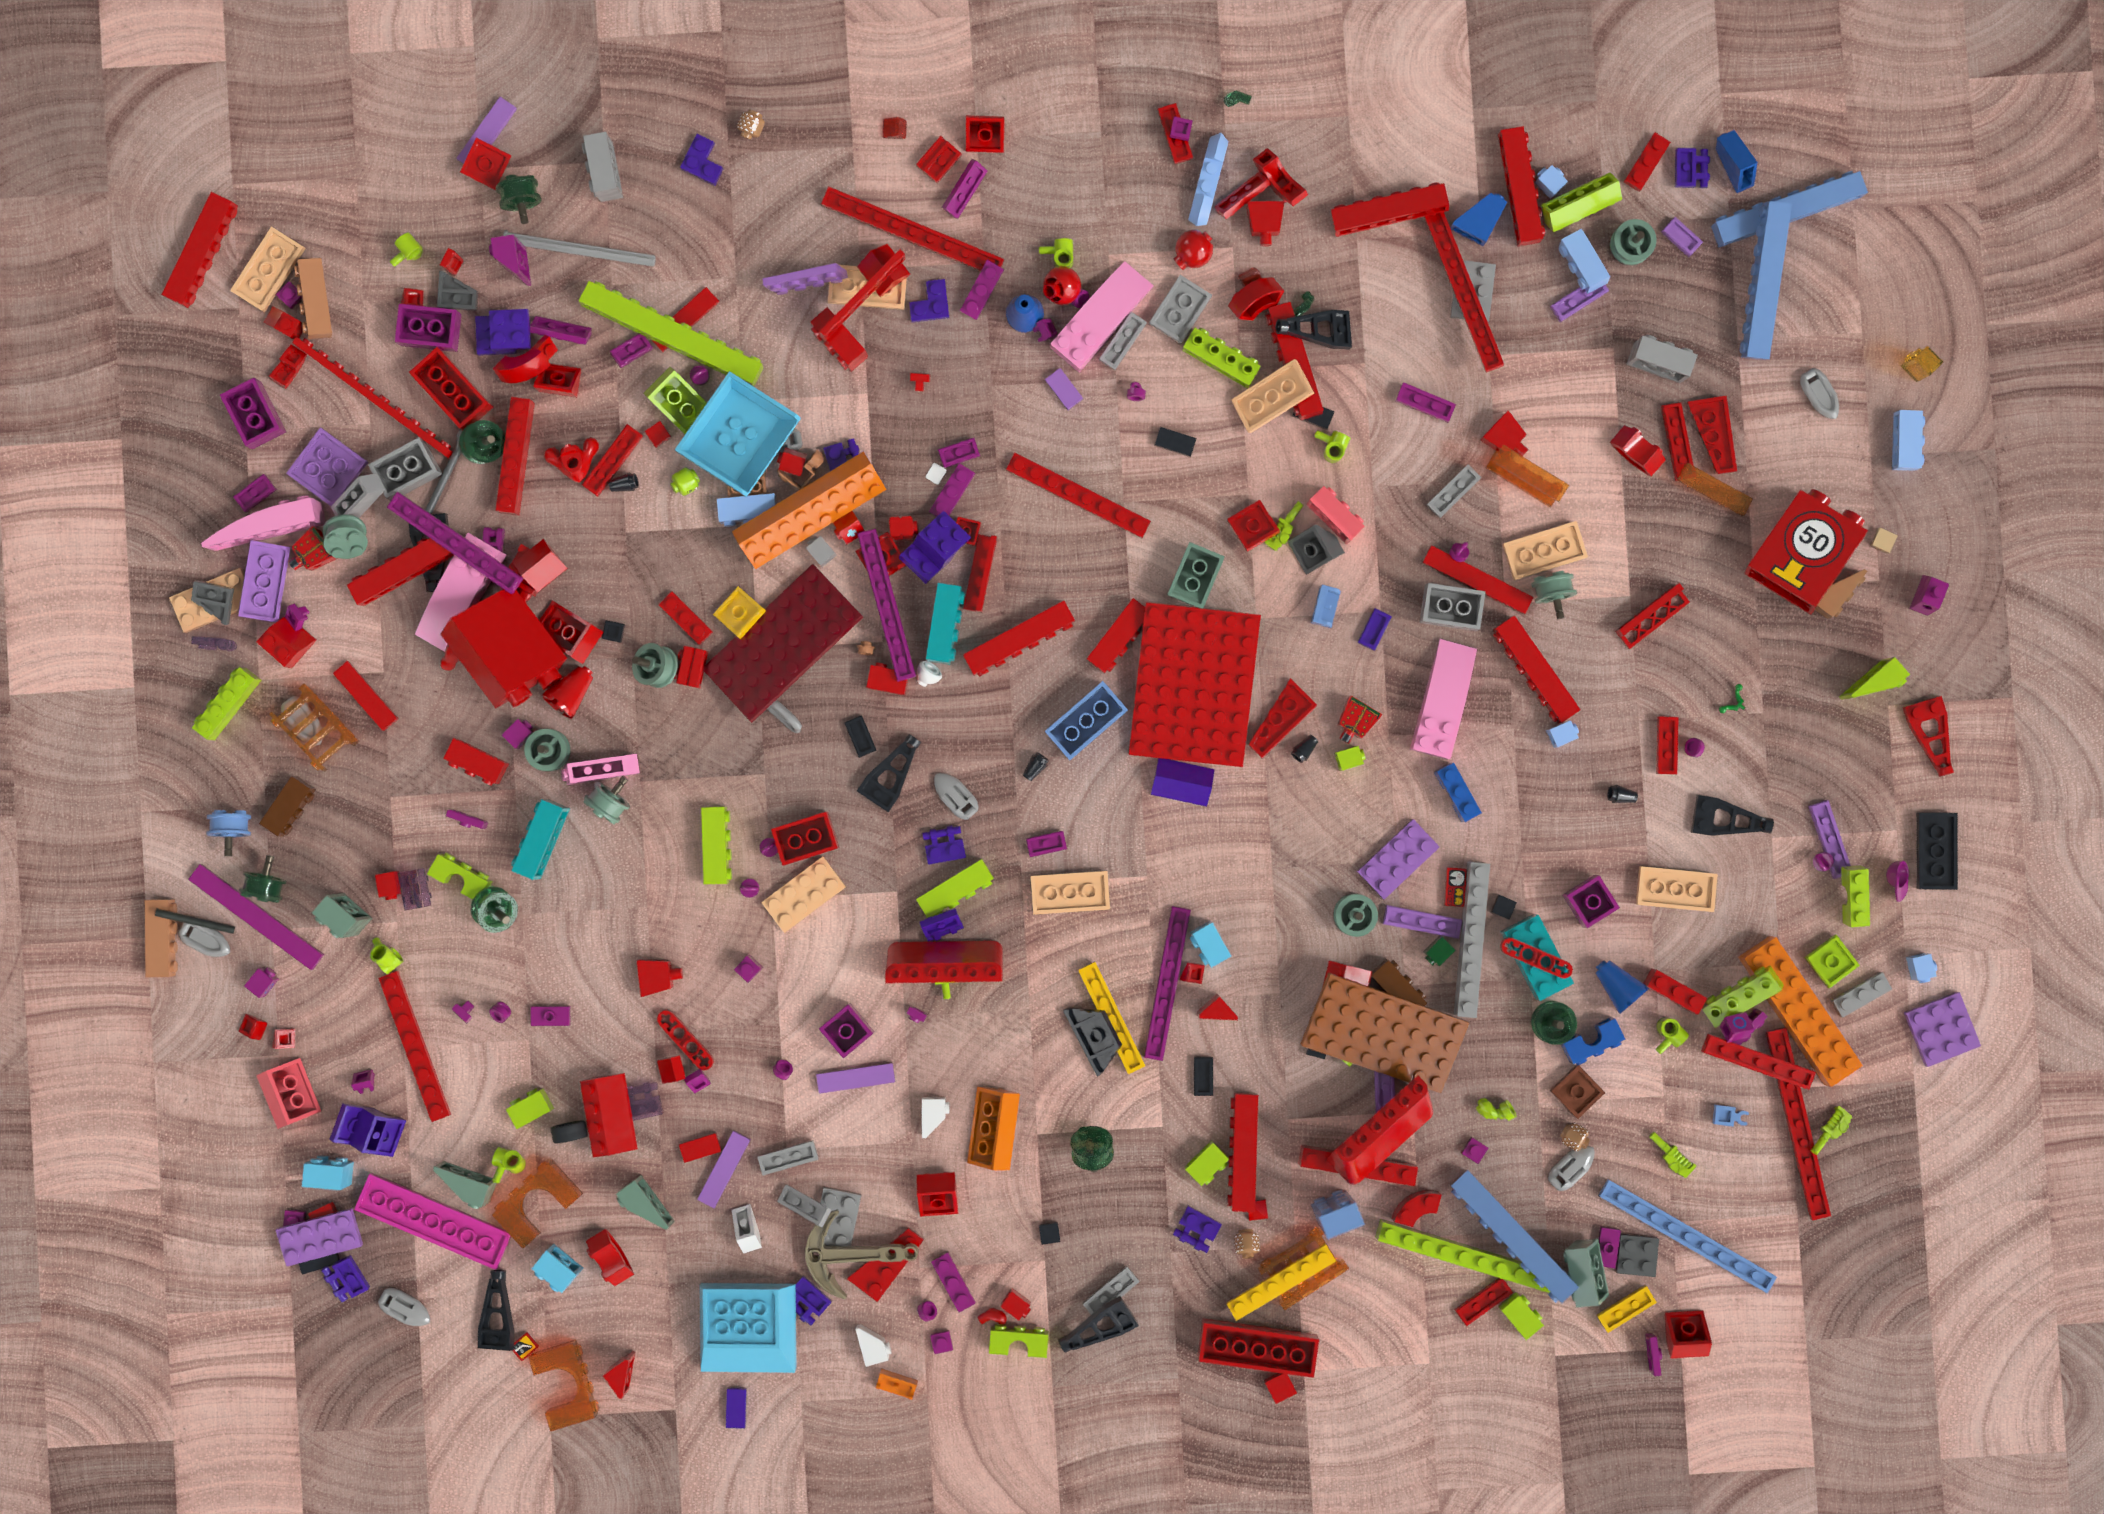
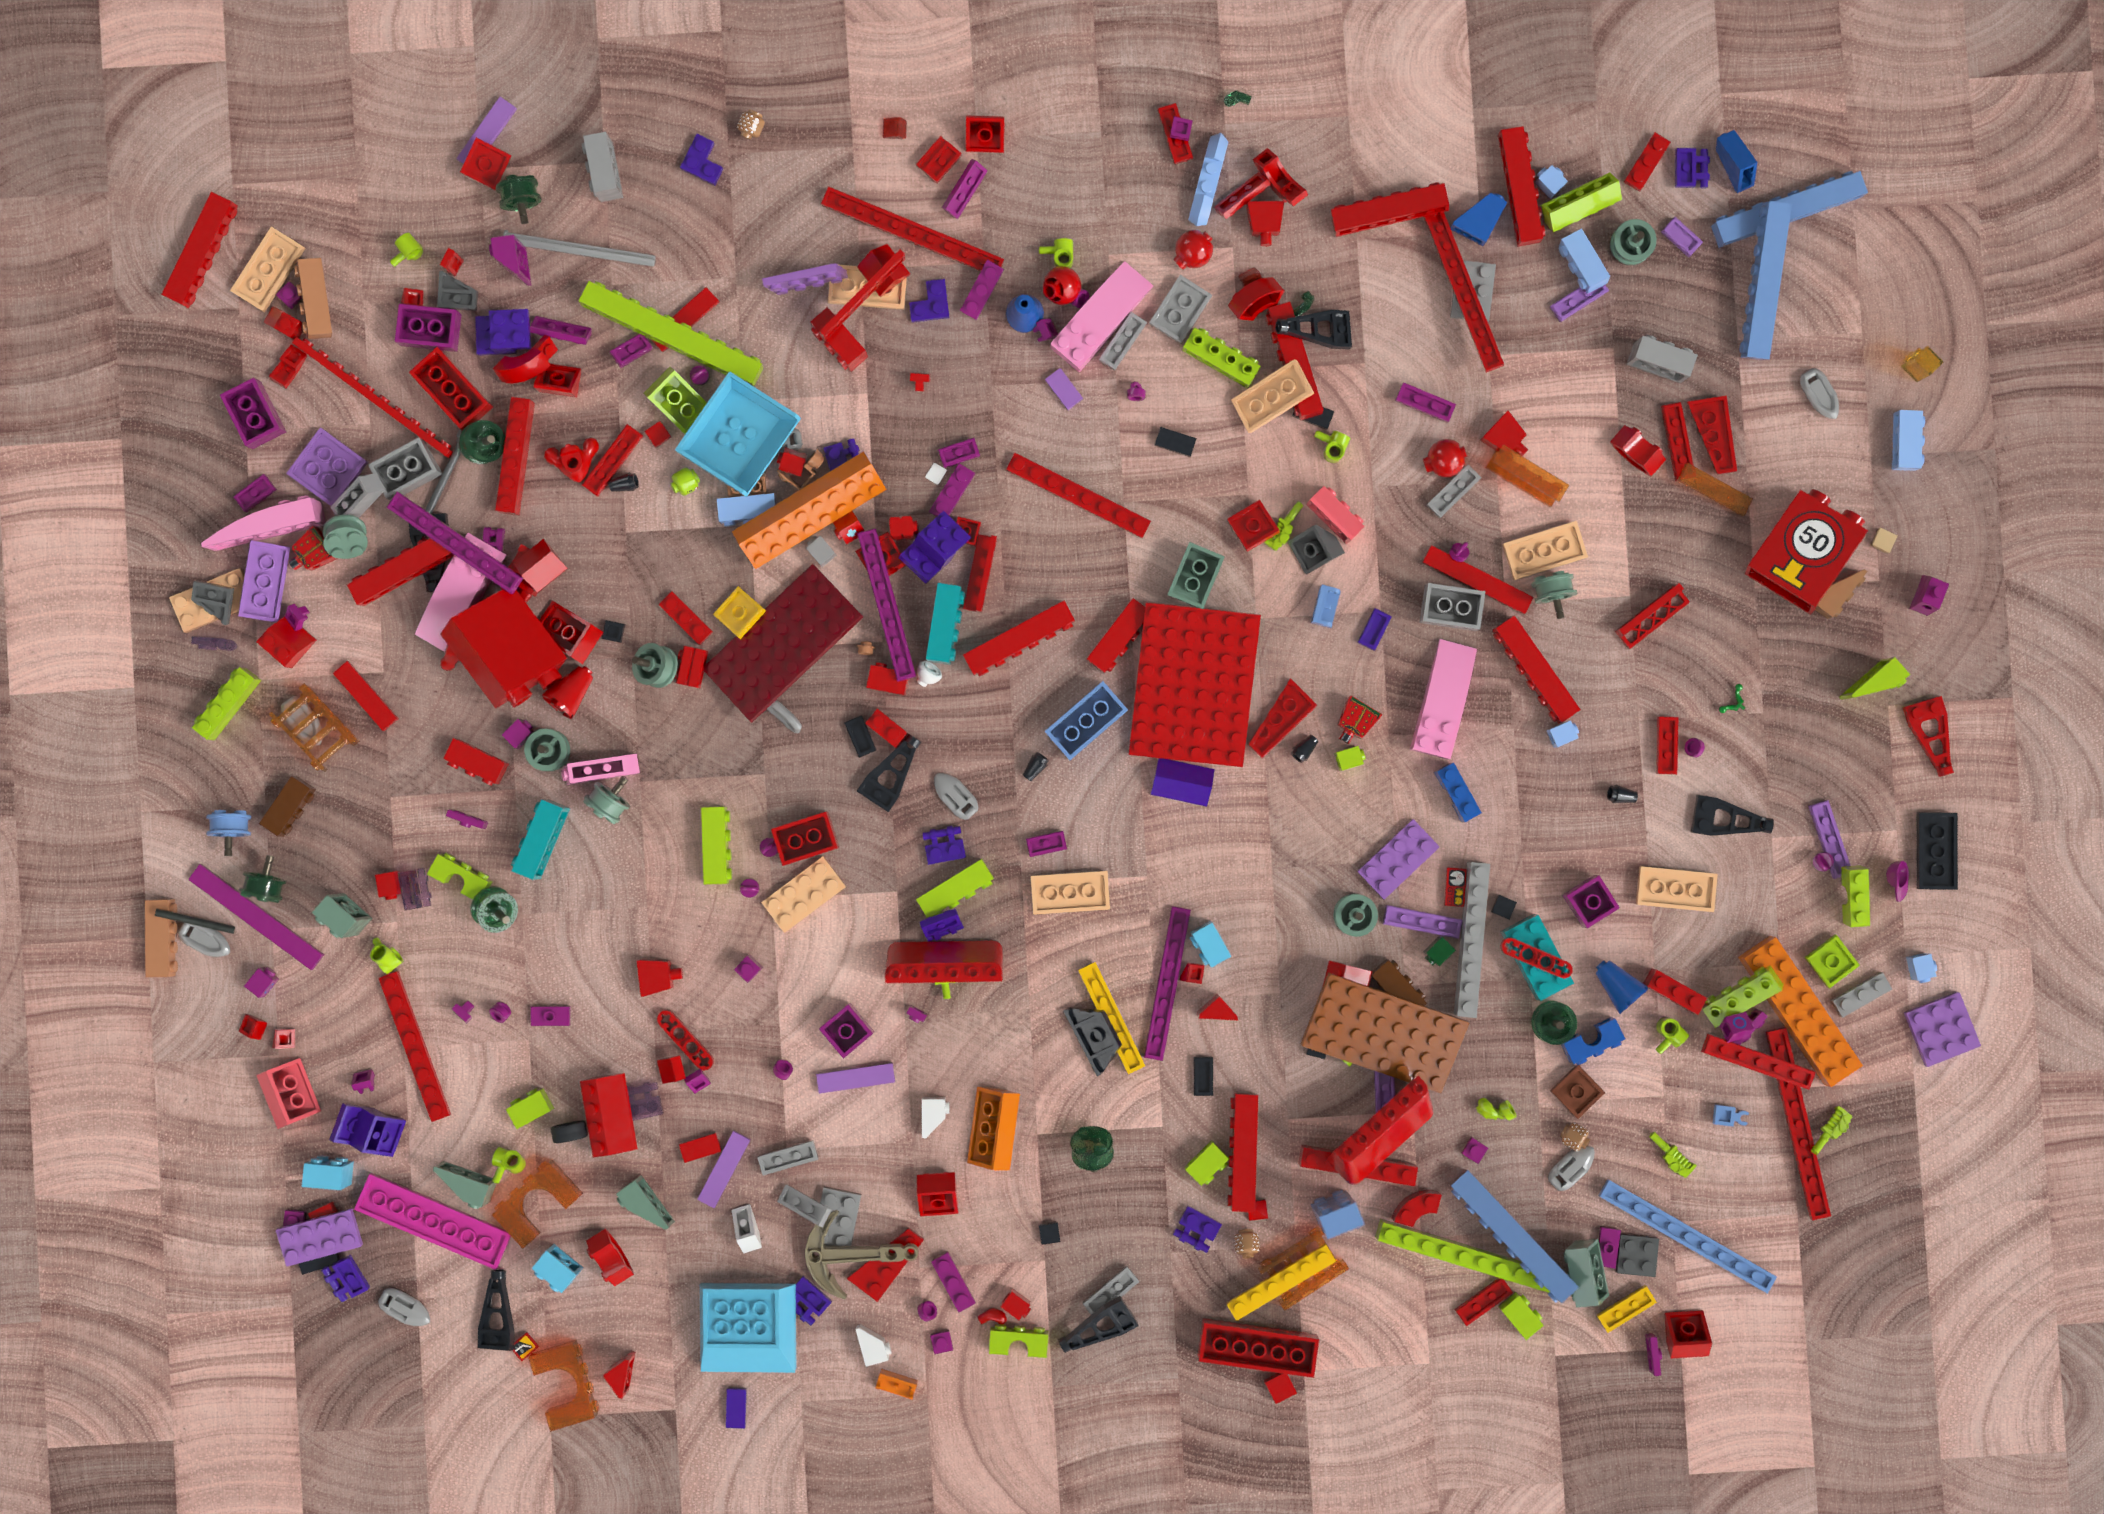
none -> red brick [865,709,909,748]
none -> red brick [1423,439,1468,477]

